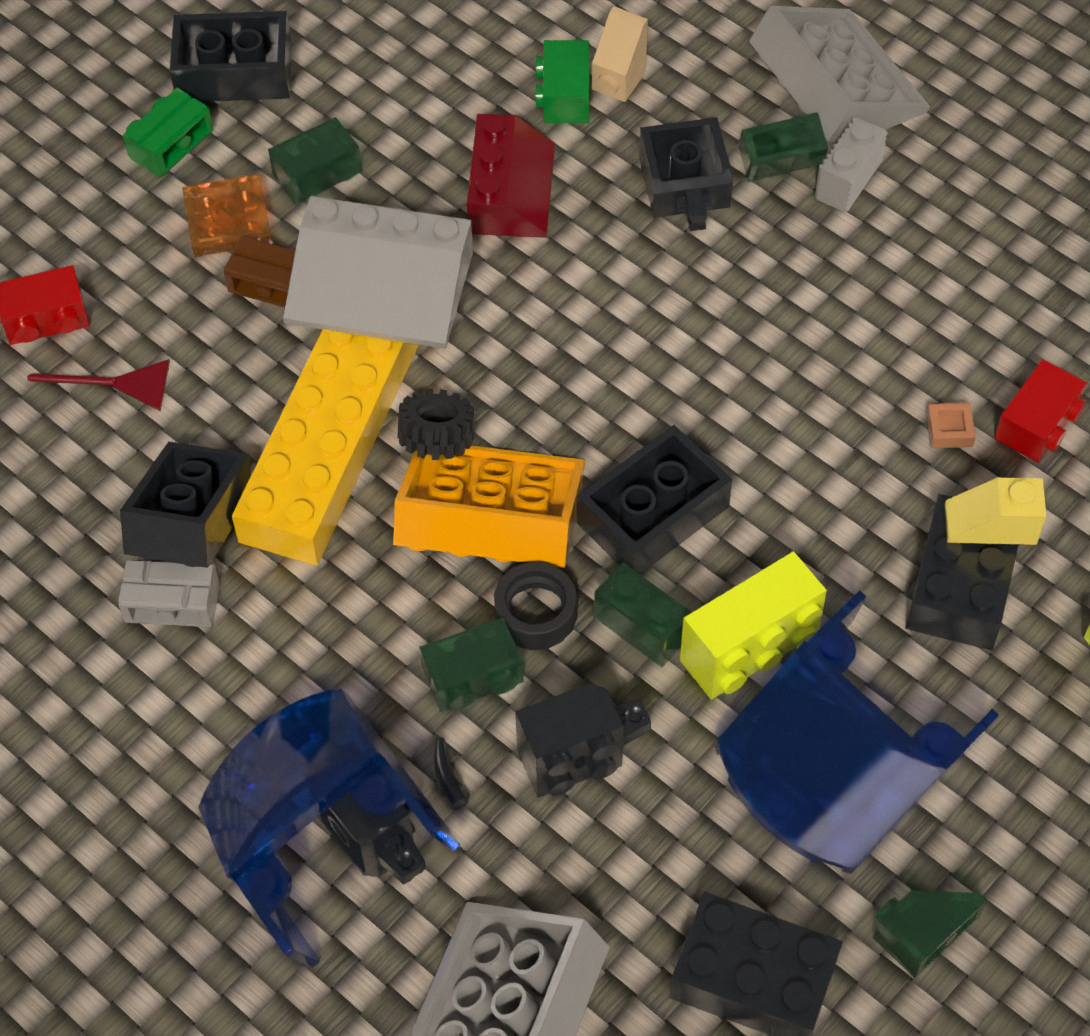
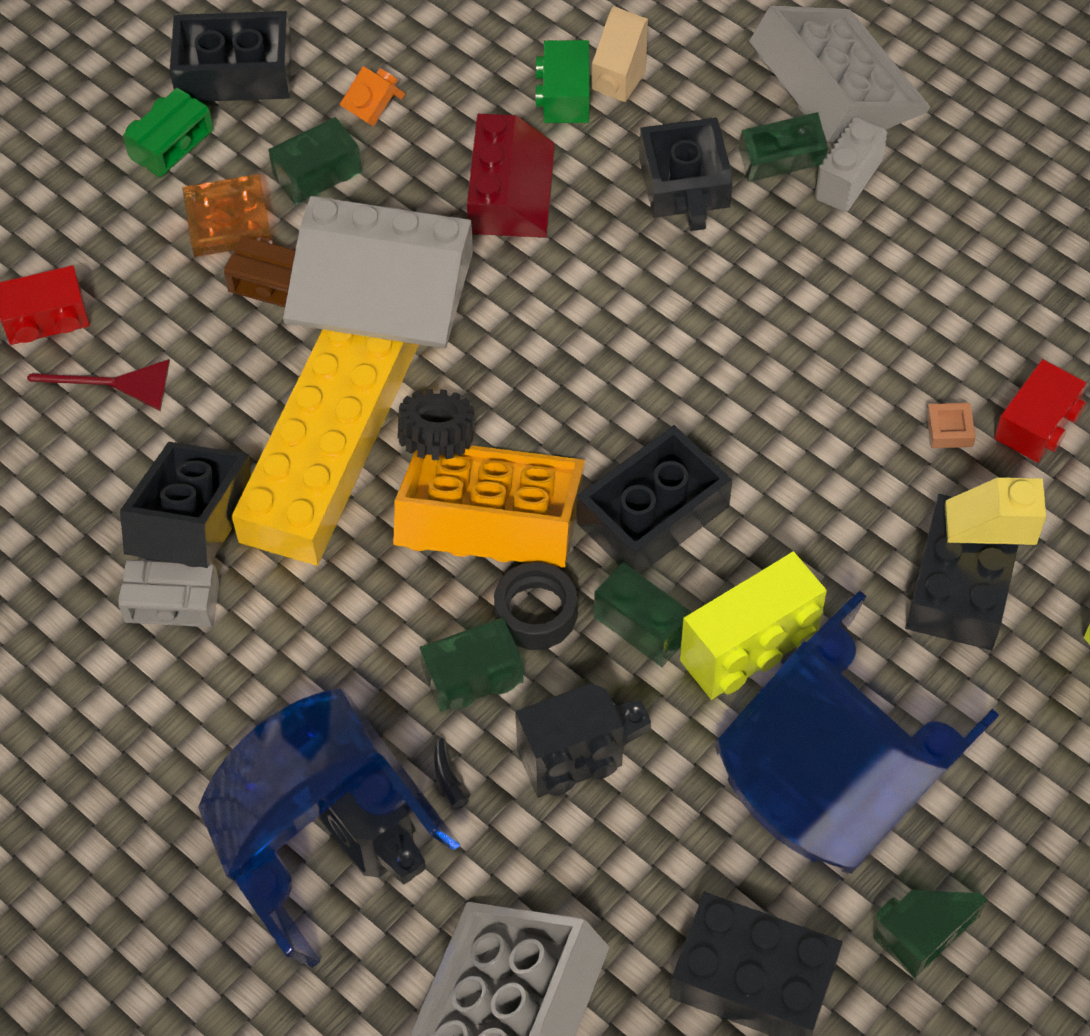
none -> orange bracket [339,66,405,127]

